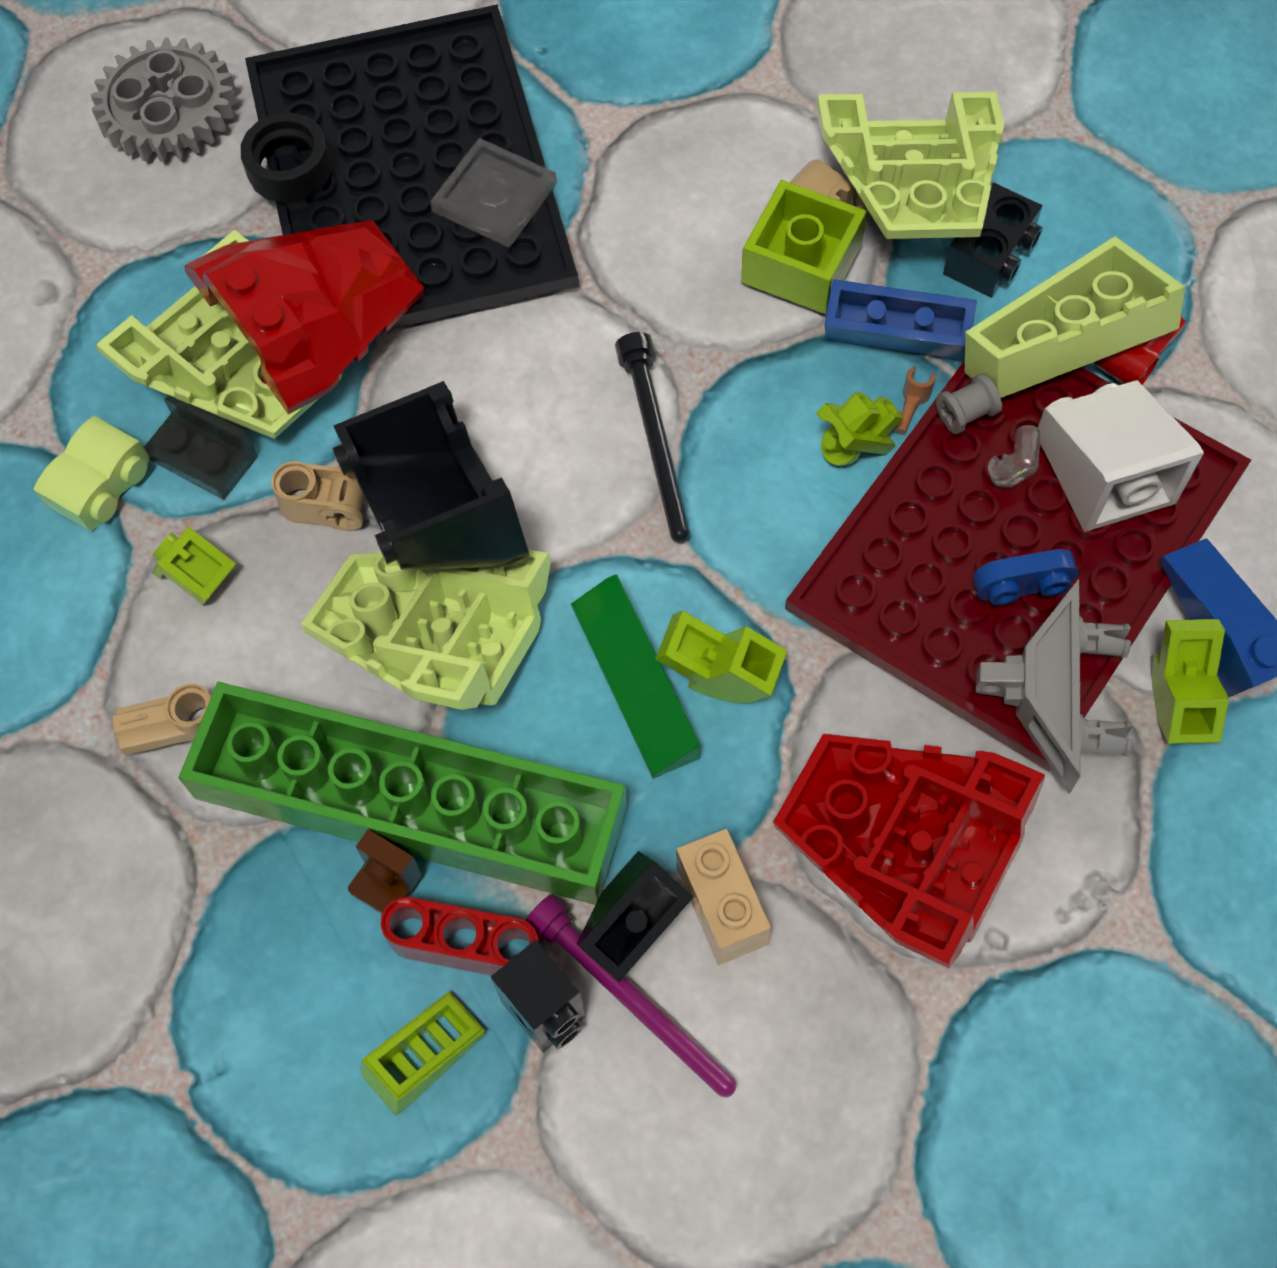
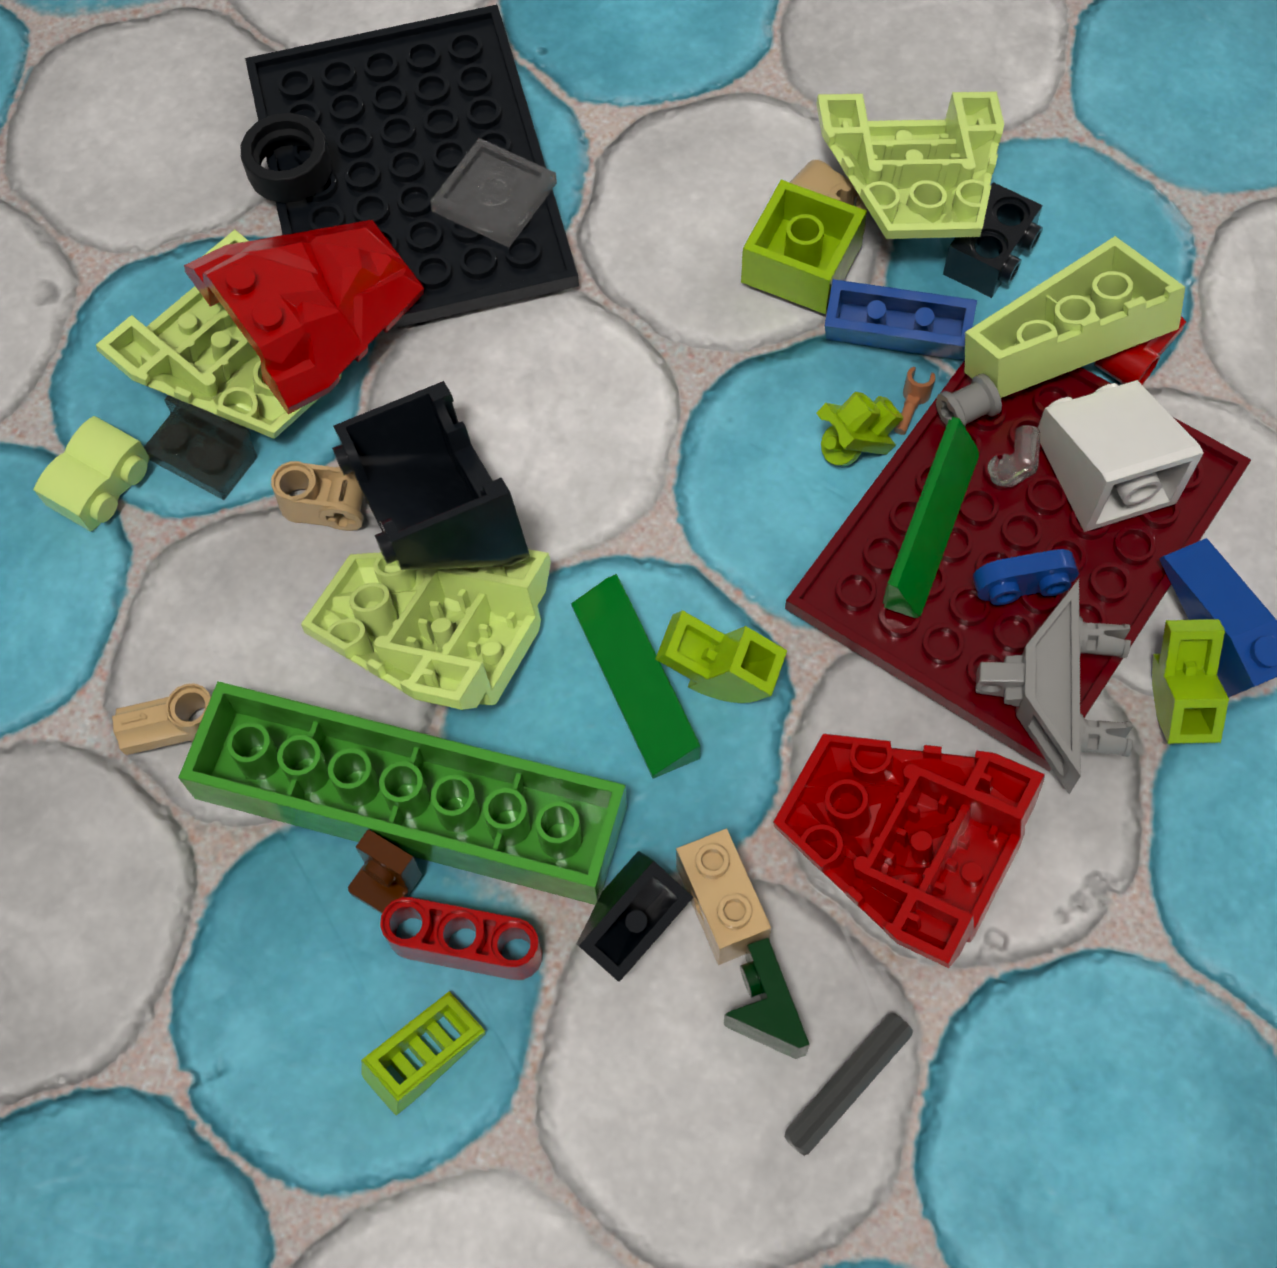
light grey gear [91,37,237,162] -> none
lime bracket [152,526,236,605] -> none
black brick [491,940,586,1053] -> none
magenta piece [525,893,736,1097] -> none
black piece [615,332,690,543] -> none
none -> dark green slope [724,938,810,1059]
none -> dark grey axle [784,1013,913,1156]
none -> green slope [883,417,979,618]

